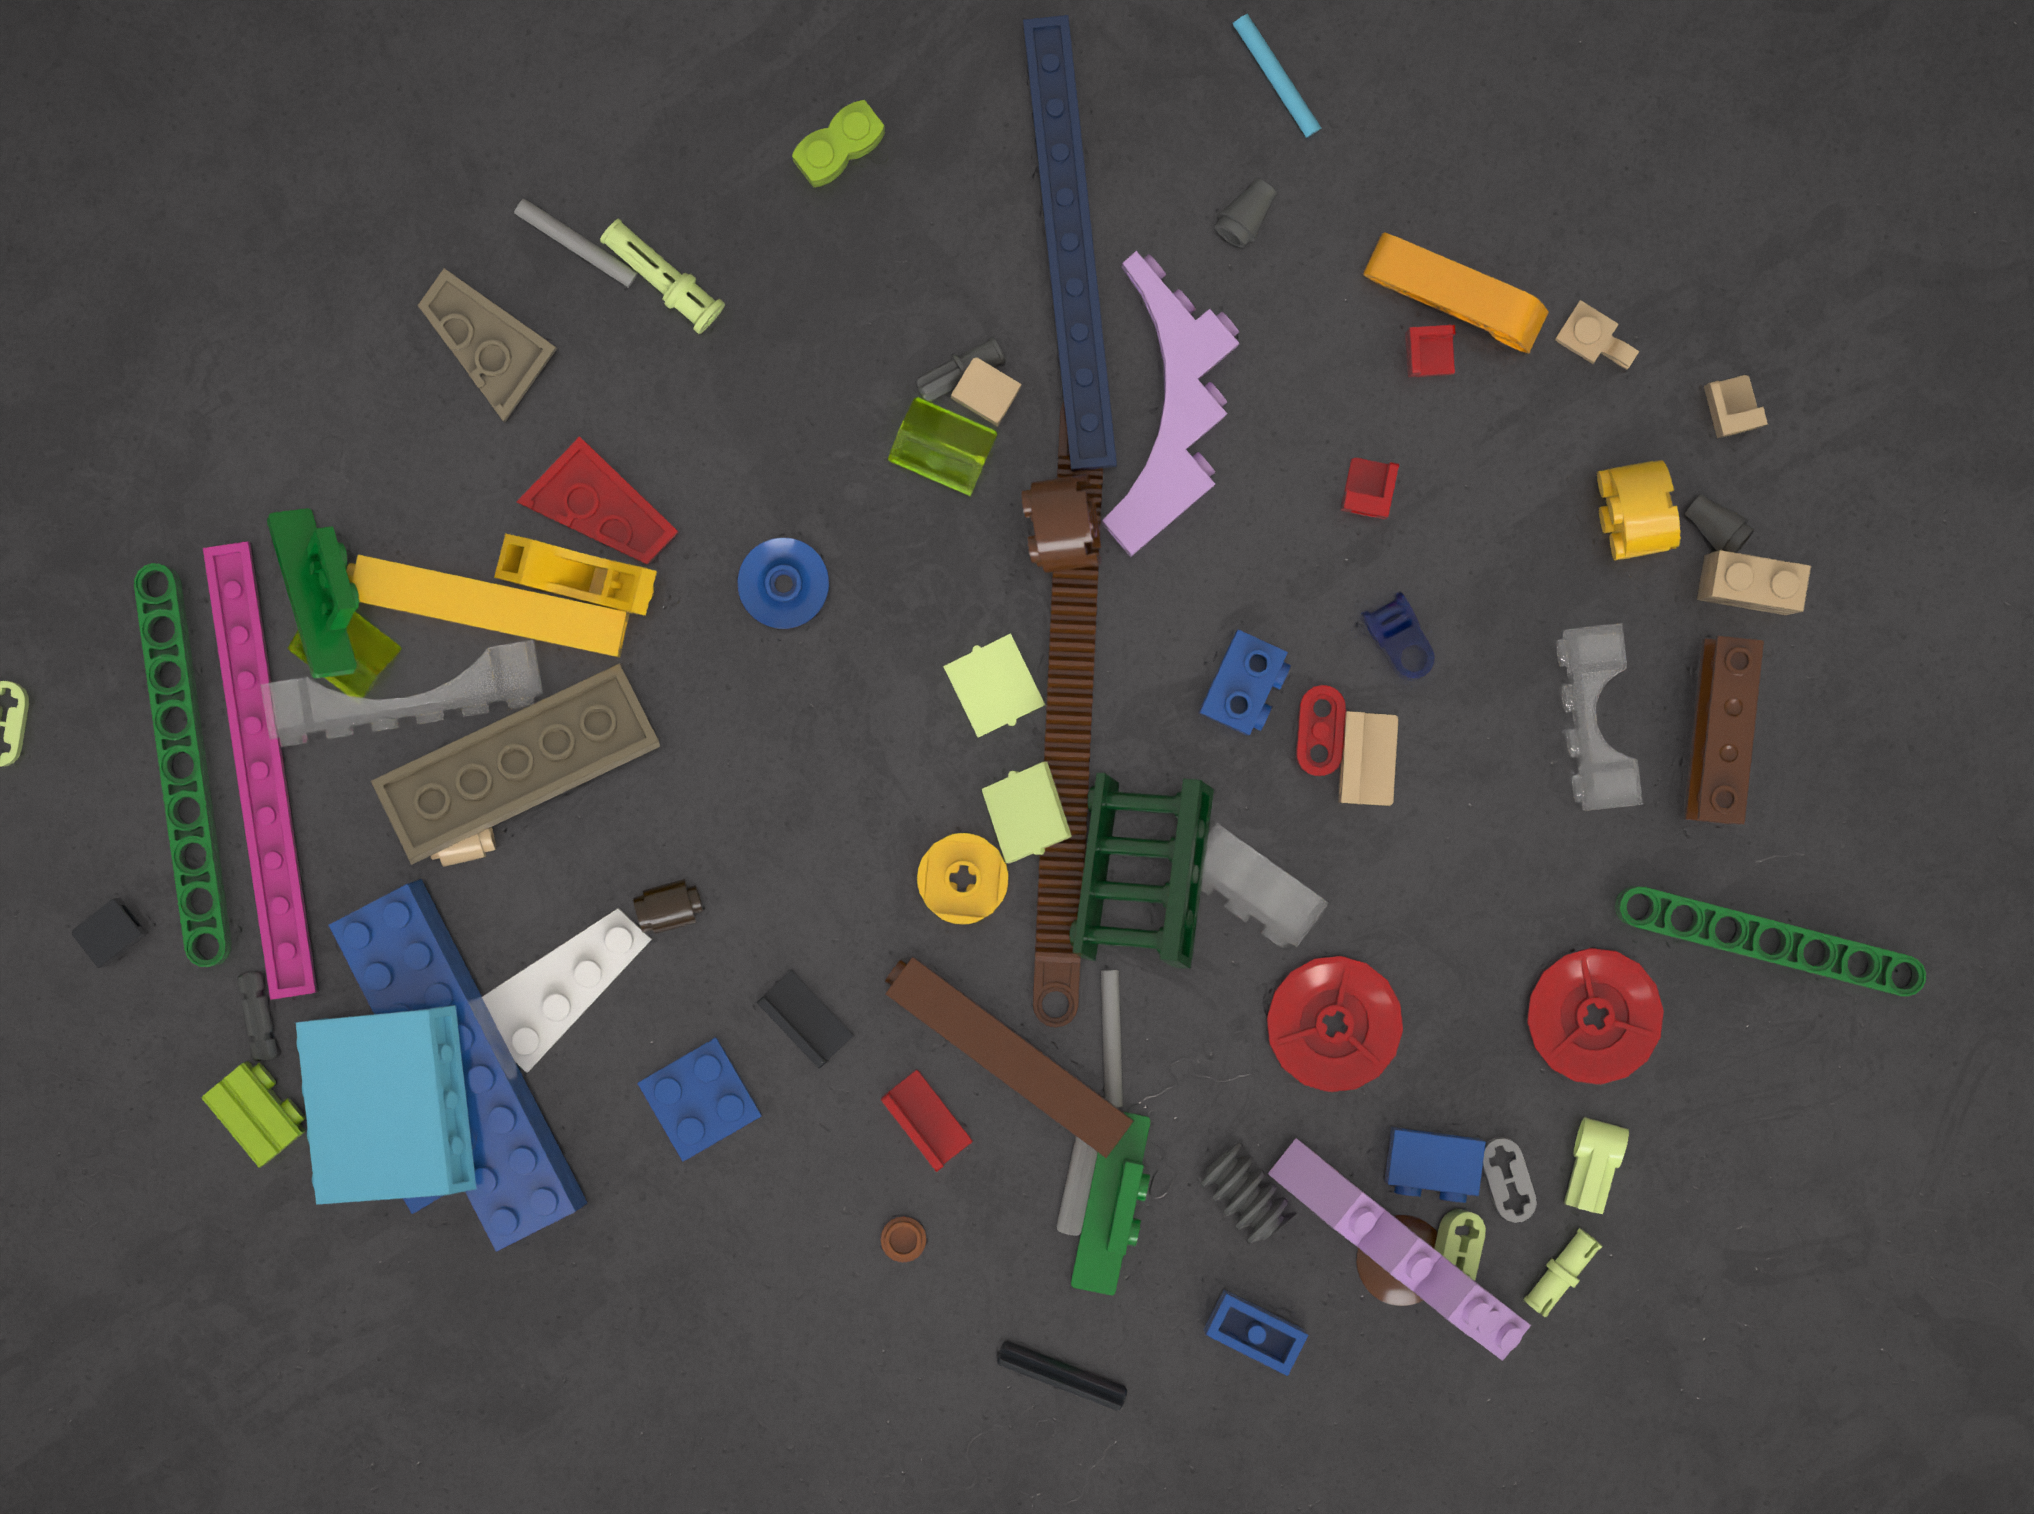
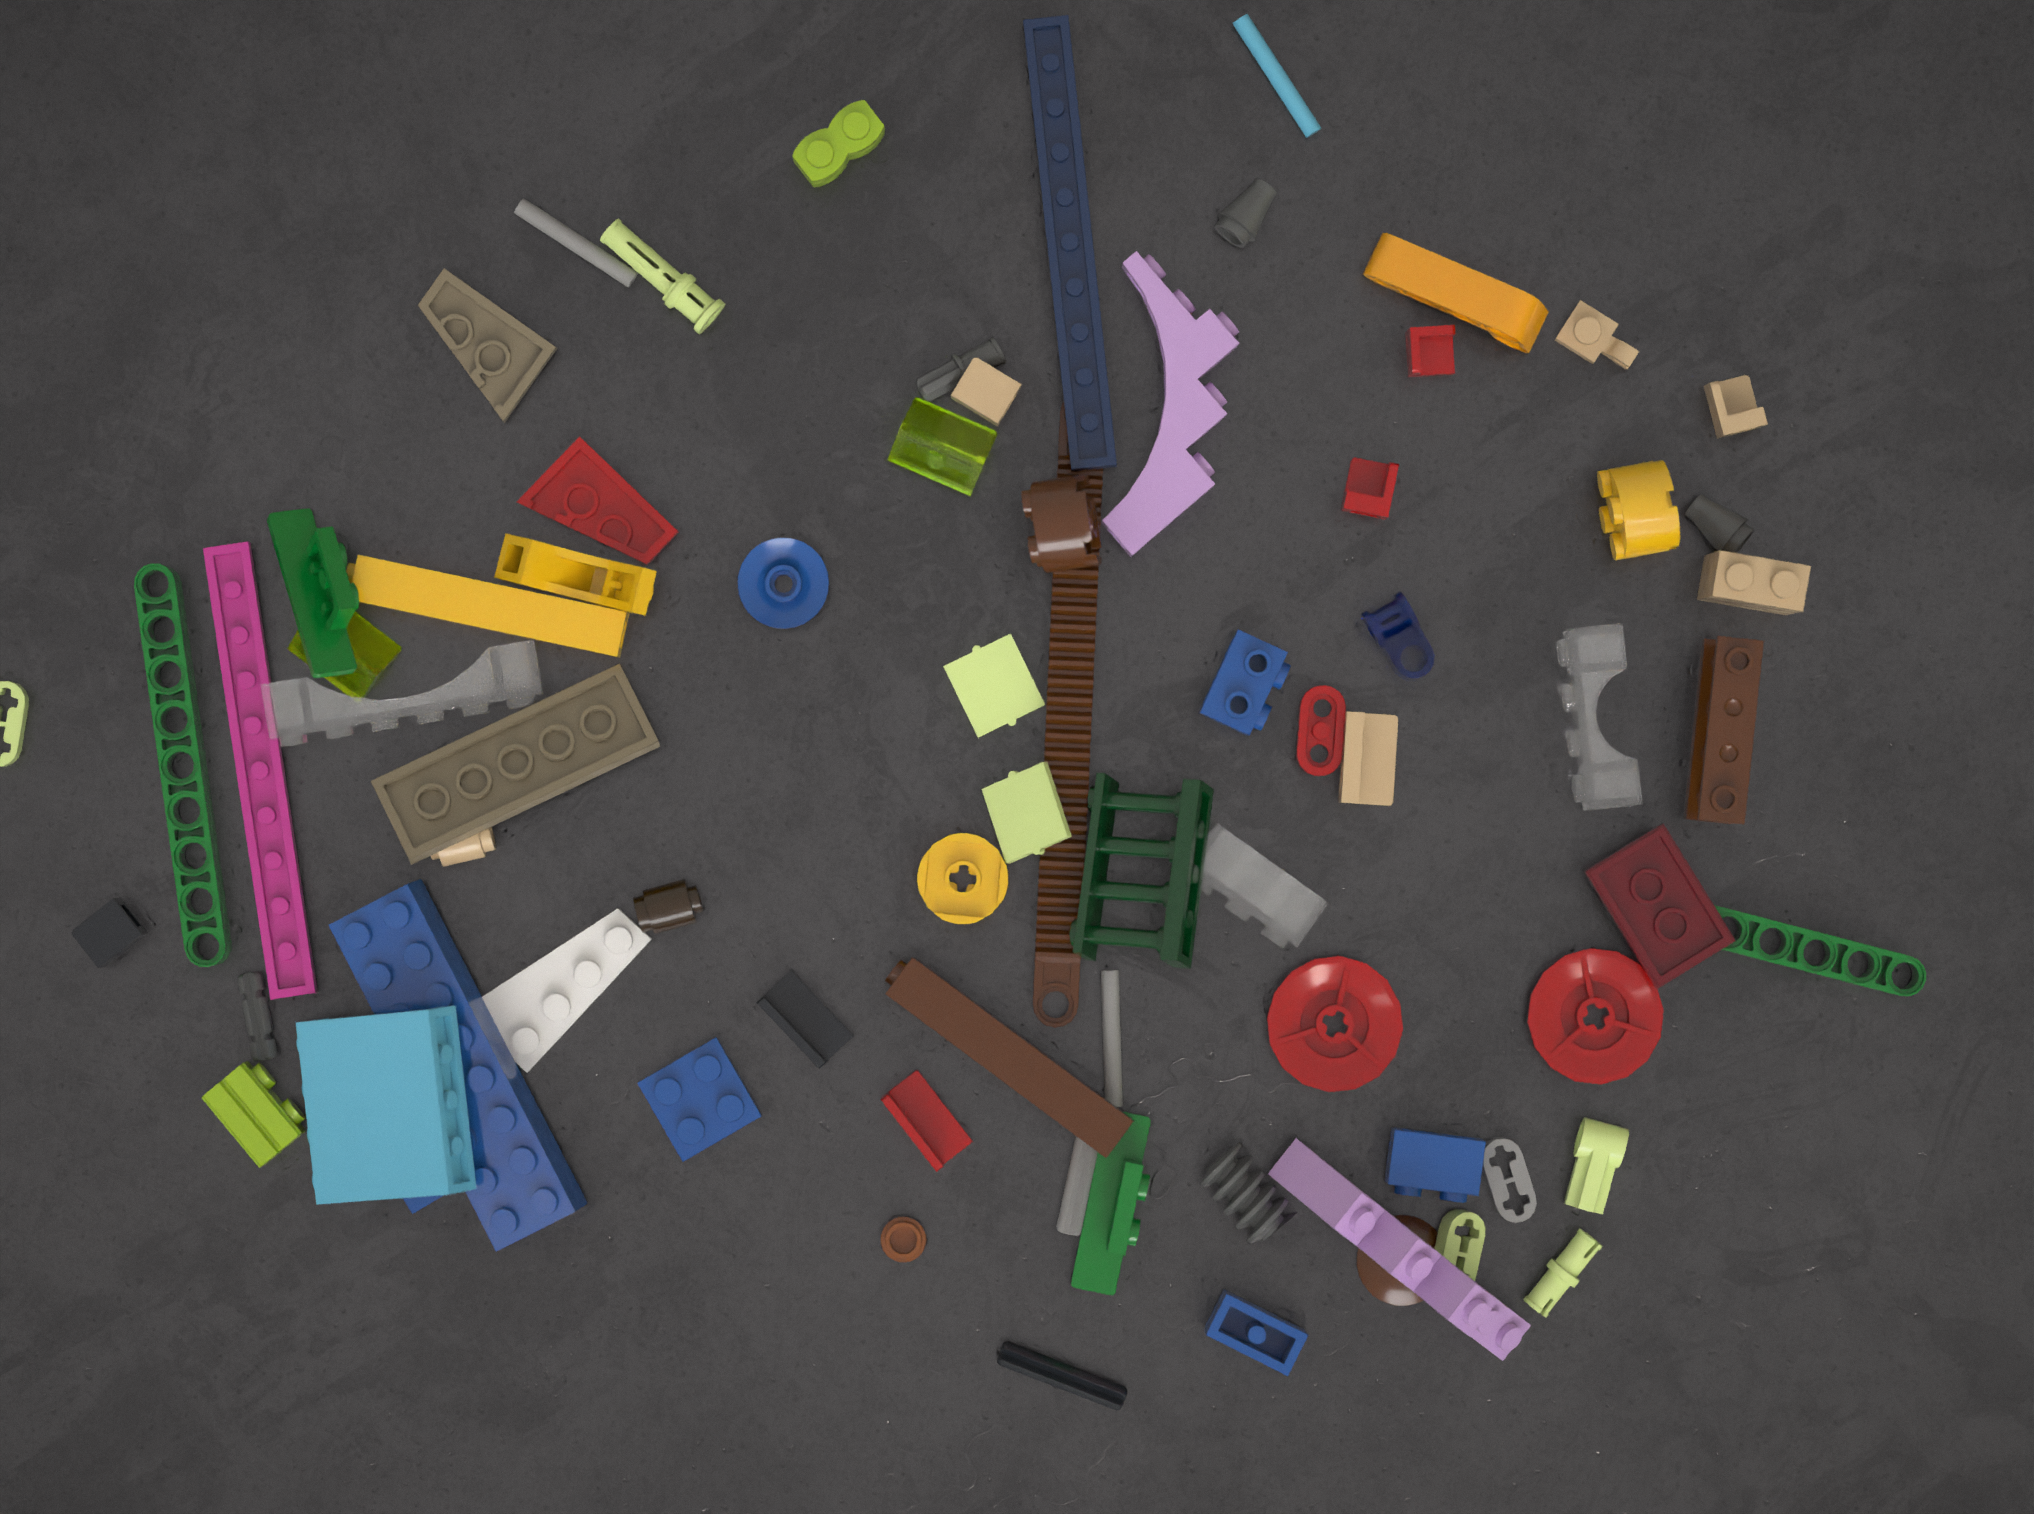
none -> dark red tile [1584,823,1736,989]

